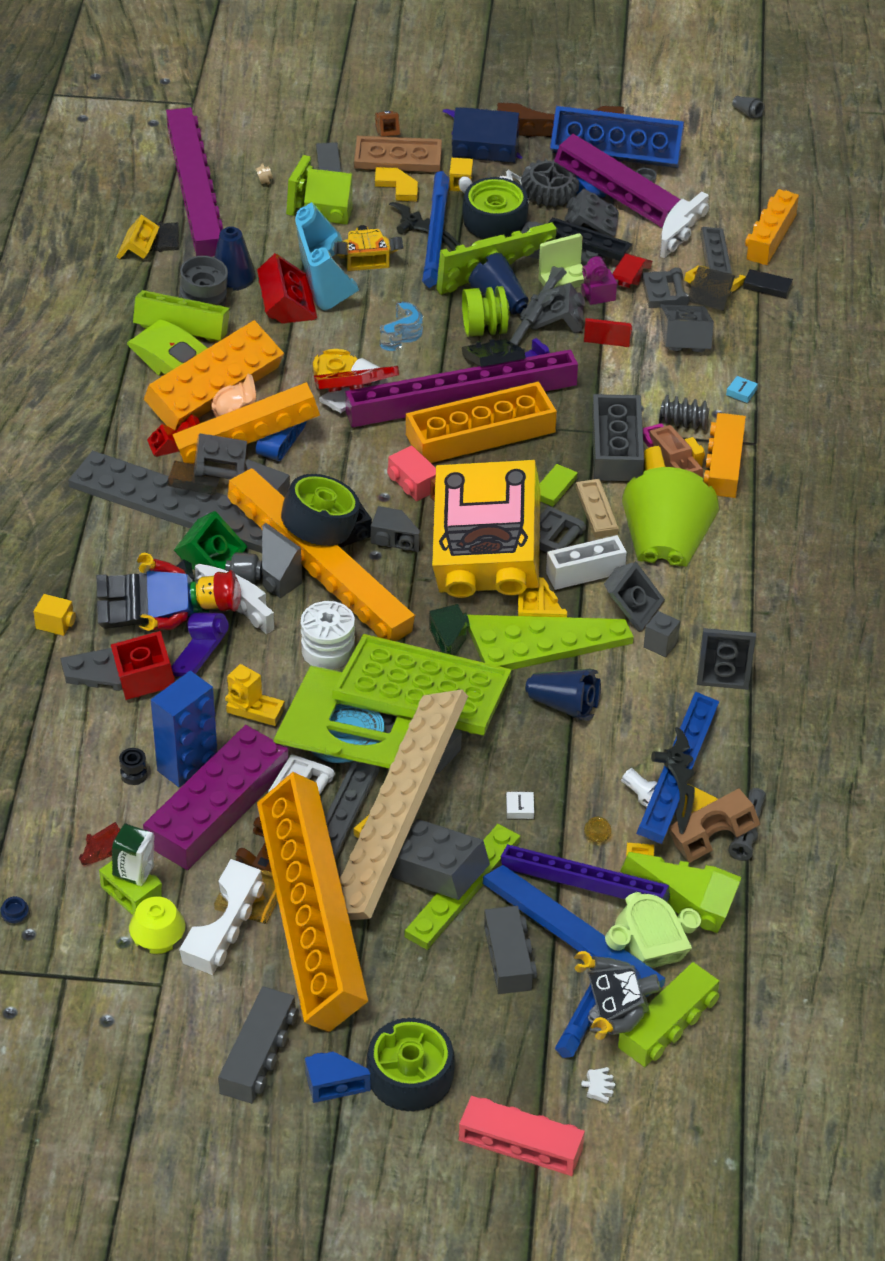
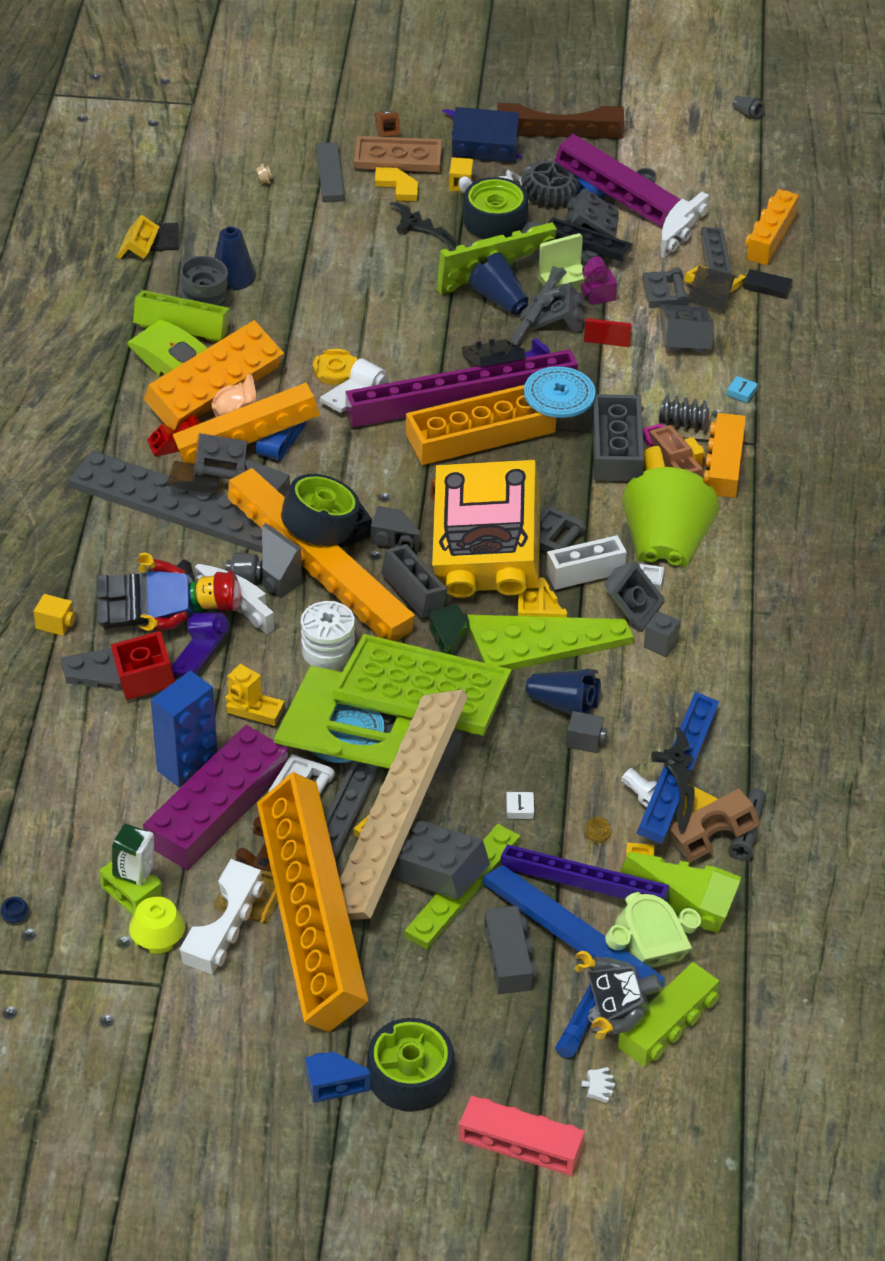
clear red slope [79,822,120,865] -> none
black wheel [119,748,147,785] -> none
magenta brick [166,107,223,257] -> none
green slope [174,511,247,570] -> none
dark grey brick [218,986,298,1104] -> none
red slope [257,253,317,324] -> none
lime tile [286,155,314,216] -> none
medium azure windscreen [295,202,359,310] -> none
lime slope [304,169,353,225] -> none
red wing [314,366,399,392] -> none
torso [334,225,404,271] -> none
clear animal [380,302,423,351] -> none
coral brick [387,445,436,501] -> none
blue piece [422,171,449,288] -> none
lime wheel [462,286,509,337] -> none
lime tile [540,464,578,507] -> none
blue brick [550,106,685,168] -> none
tan tile [576,479,619,538] -> none
red slope [612,253,653,288] -> none
dark grey slope [697,628,756,690] -> none
none -> dark grey brick [381,544,447,618]
none -> medium azure piece [524,367,595,418]
none -> dark grey brick [566,711,607,753]
none -> white tile [639,564,664,591]

